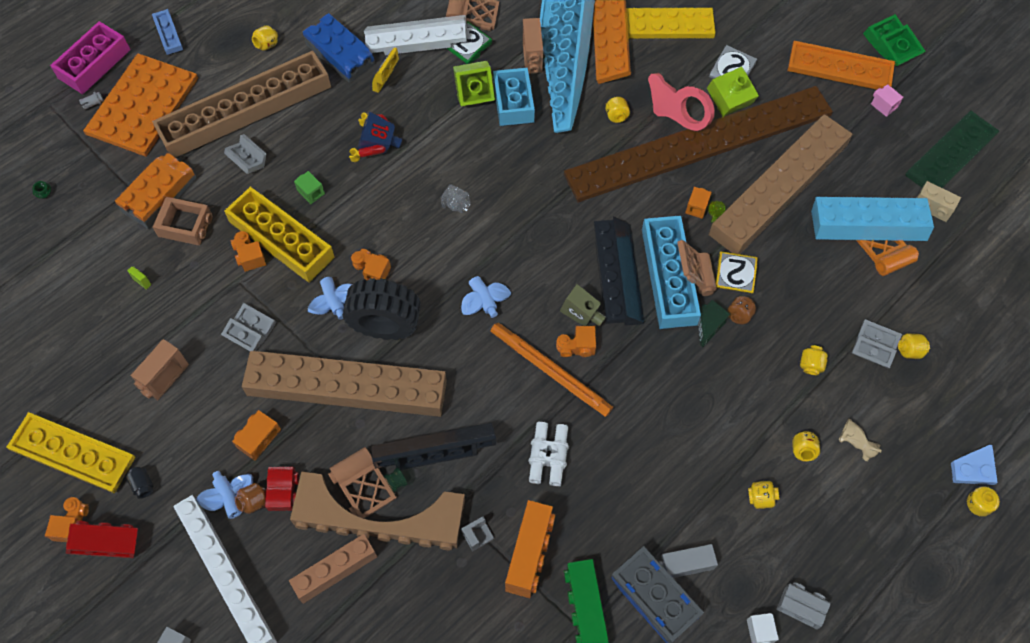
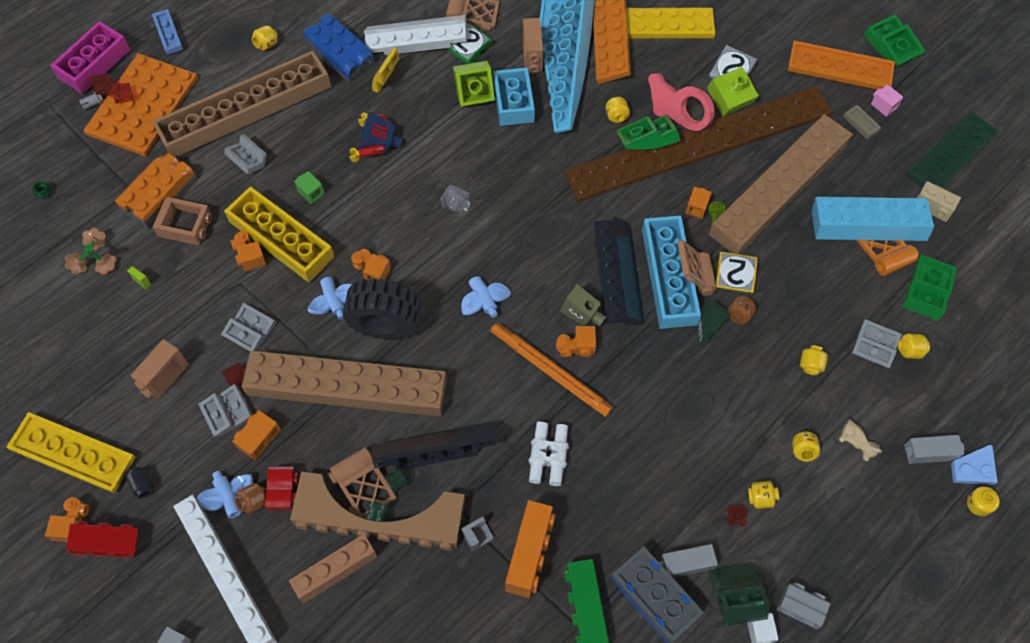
none -> nougat plant [65,227,117,275]
none -> clear red tile [91,73,134,104]
none -> light grey slope [198,384,253,437]
none -> clear red plate [222,362,245,387]
none -> clear green wheel [365,502,389,522]
none -> green slope [616,114,681,150]
none -> clear green slope [708,564,769,626]
none -> clear red plate [726,505,747,527]
none -> dark tan tile [843,105,881,140]
none -> green slope [902,254,957,321]
none -> light grey brick [904,435,964,464]

